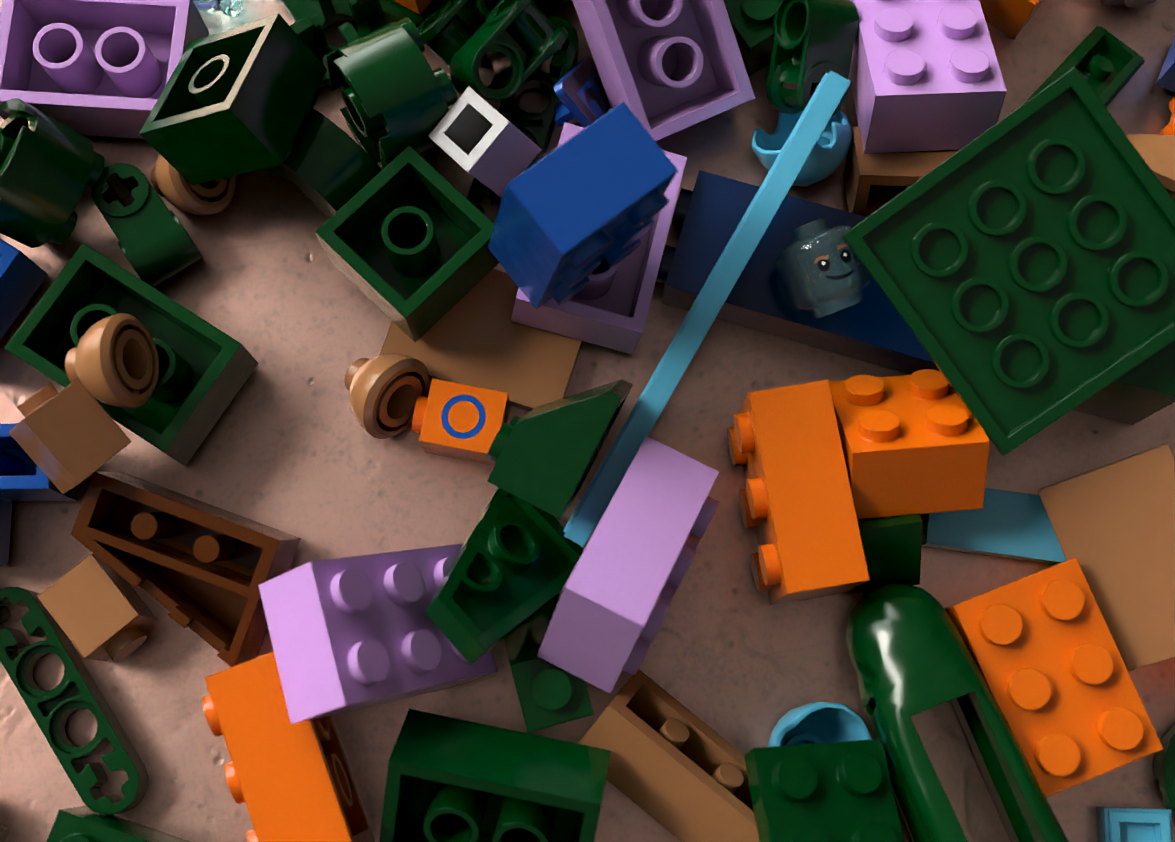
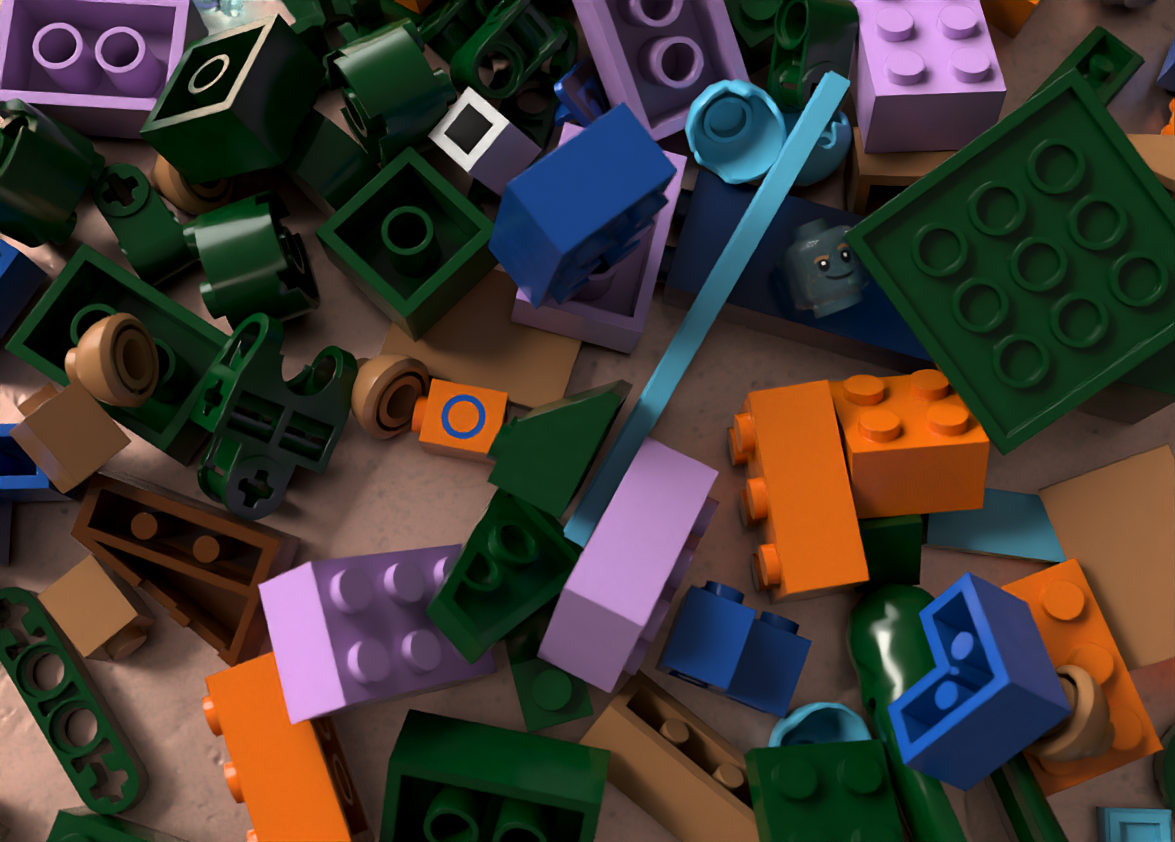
none -> dark green brick [183,189,319,331]
none -> dark green piece [189,313,358,521]
none -> blue brick [655,580,812,718]
none -> medium azure hair [684,79,788,185]
none -> blue brick [887,572,1072,792]
none -> medium nougat brick [1024,665,1115,762]

